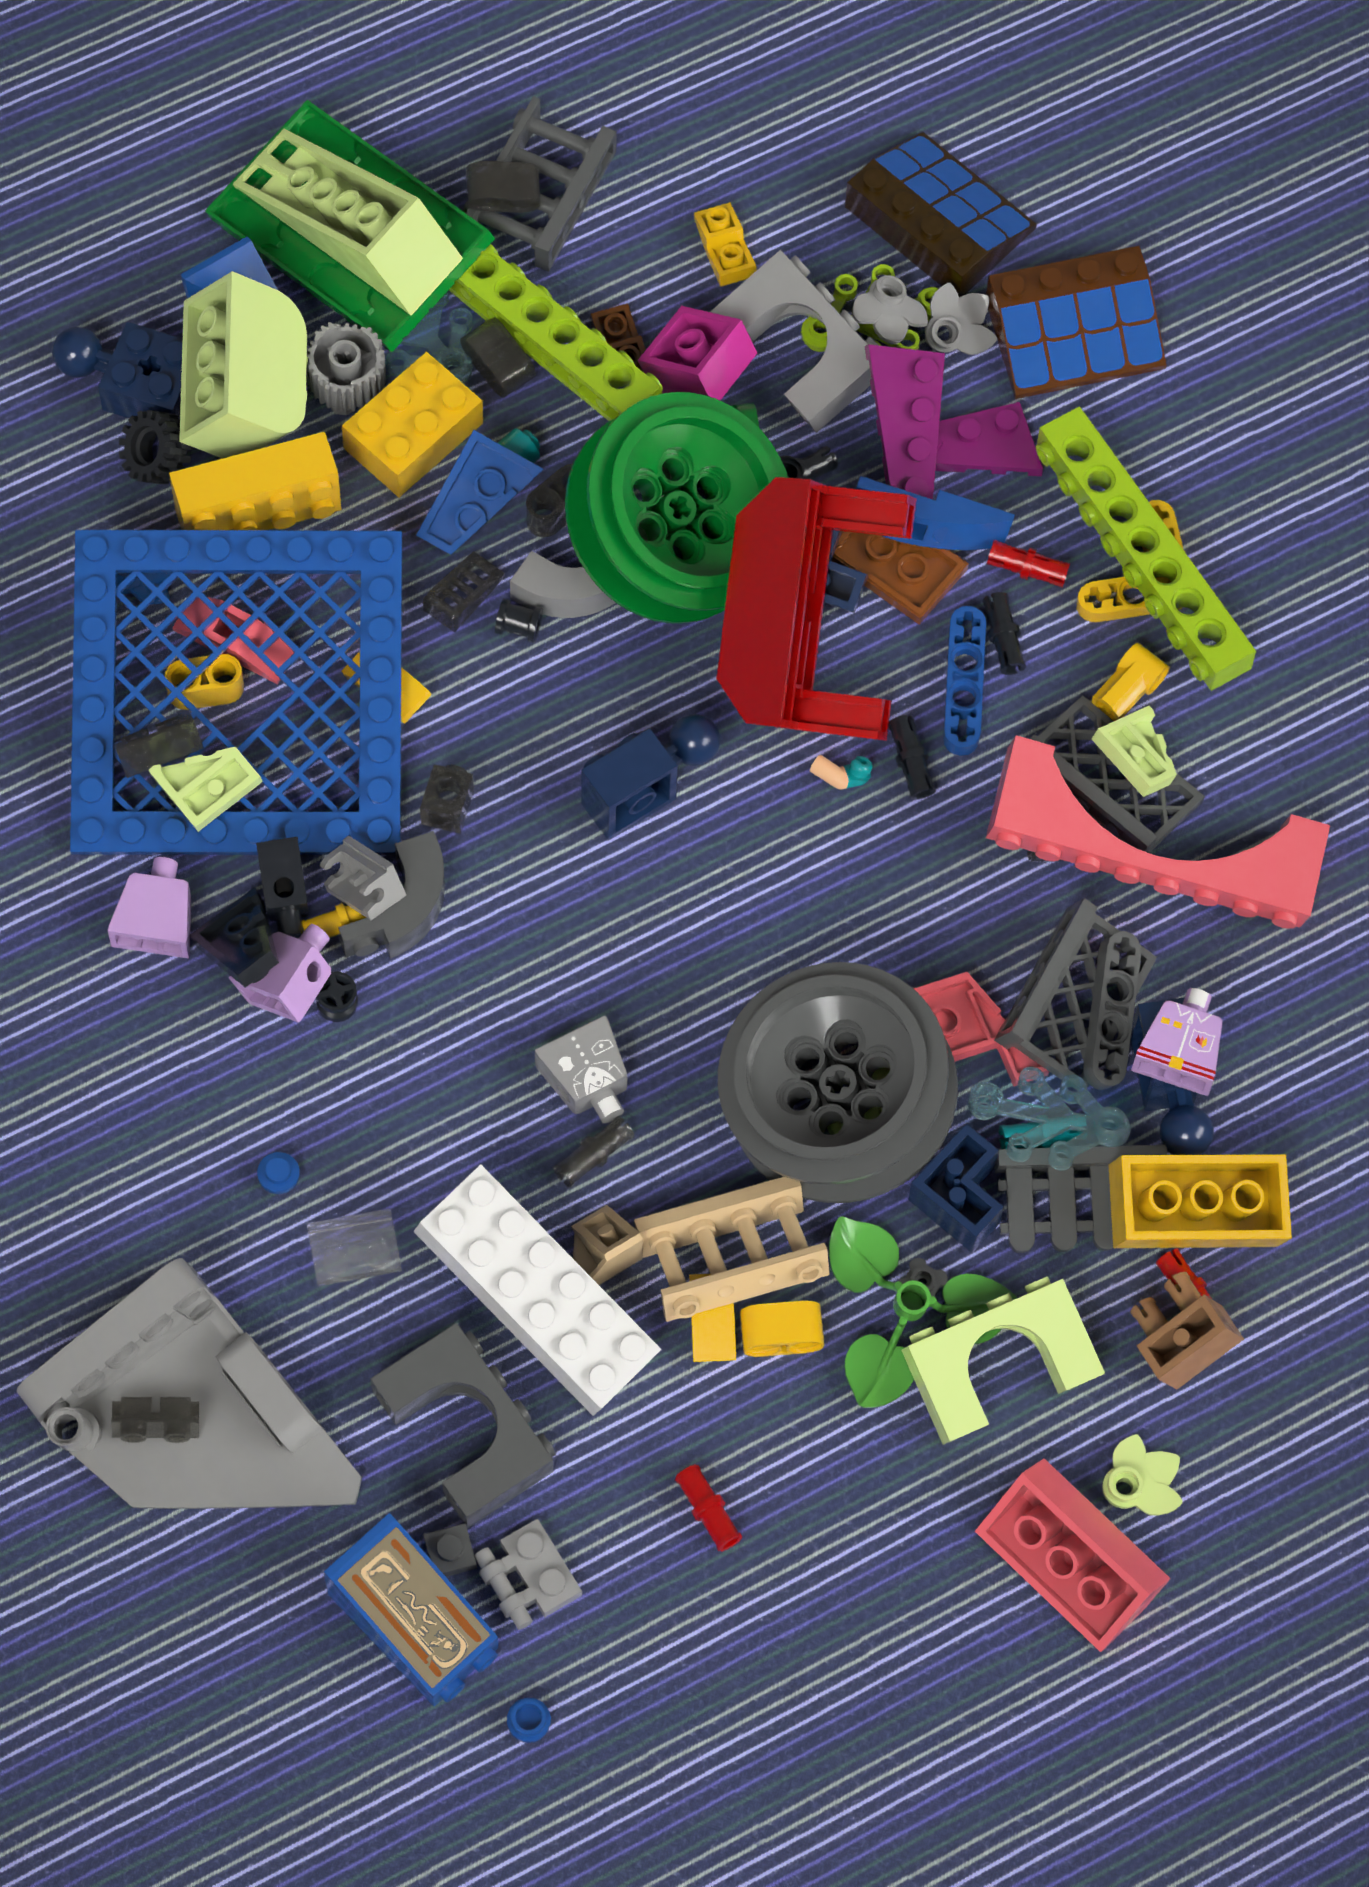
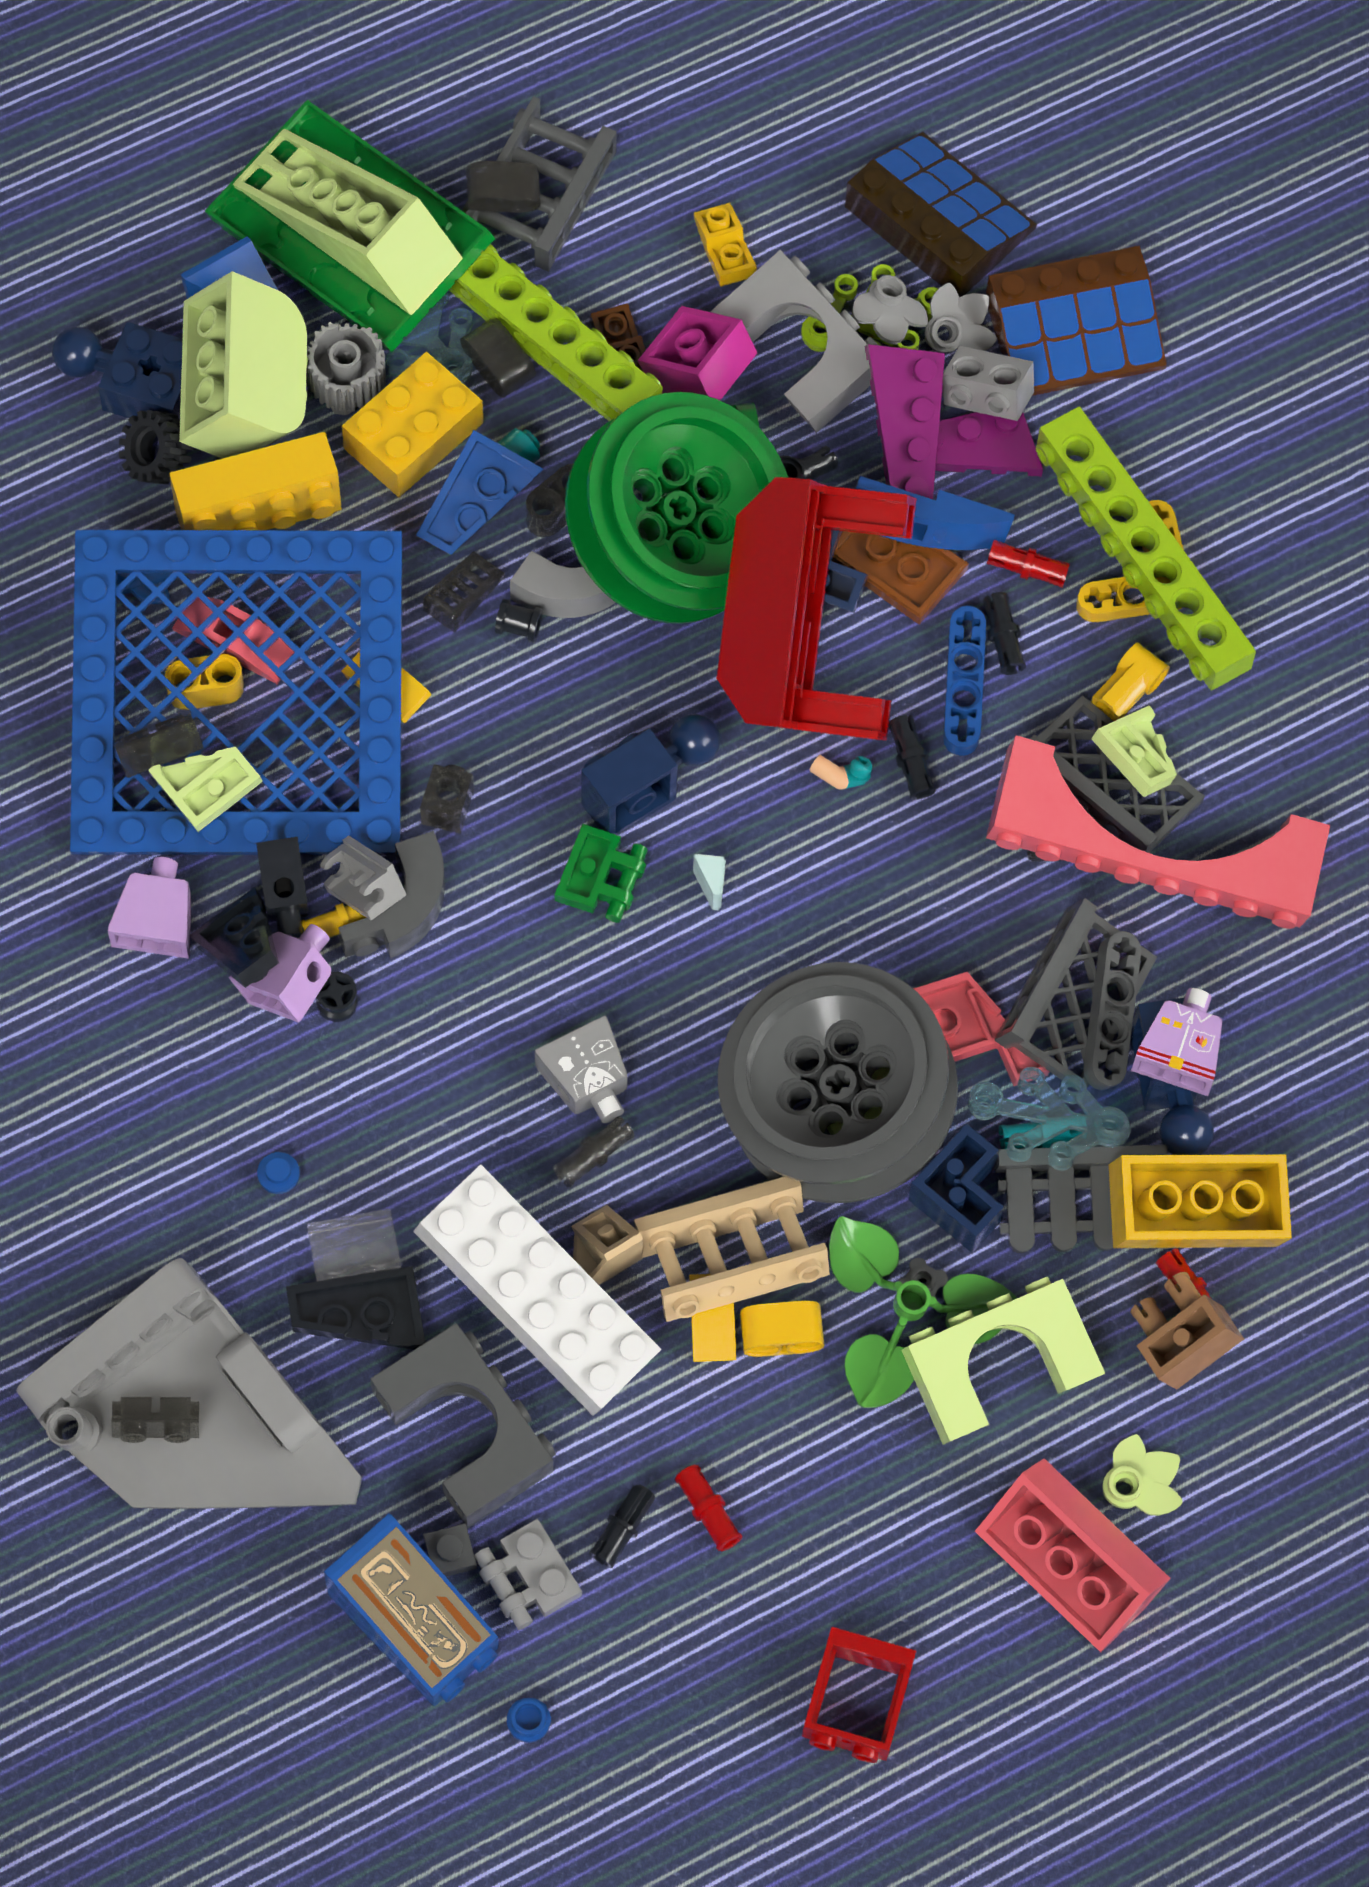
none -> black wing [286,1266,425,1350]
none -> green plate [554,824,648,923]
none -> black axle [589,1484,655,1569]
none -> light aqua slope [693,854,726,911]
none -> red window [802,1627,916,1763]
none -> light grey brick [943,346,1034,421]

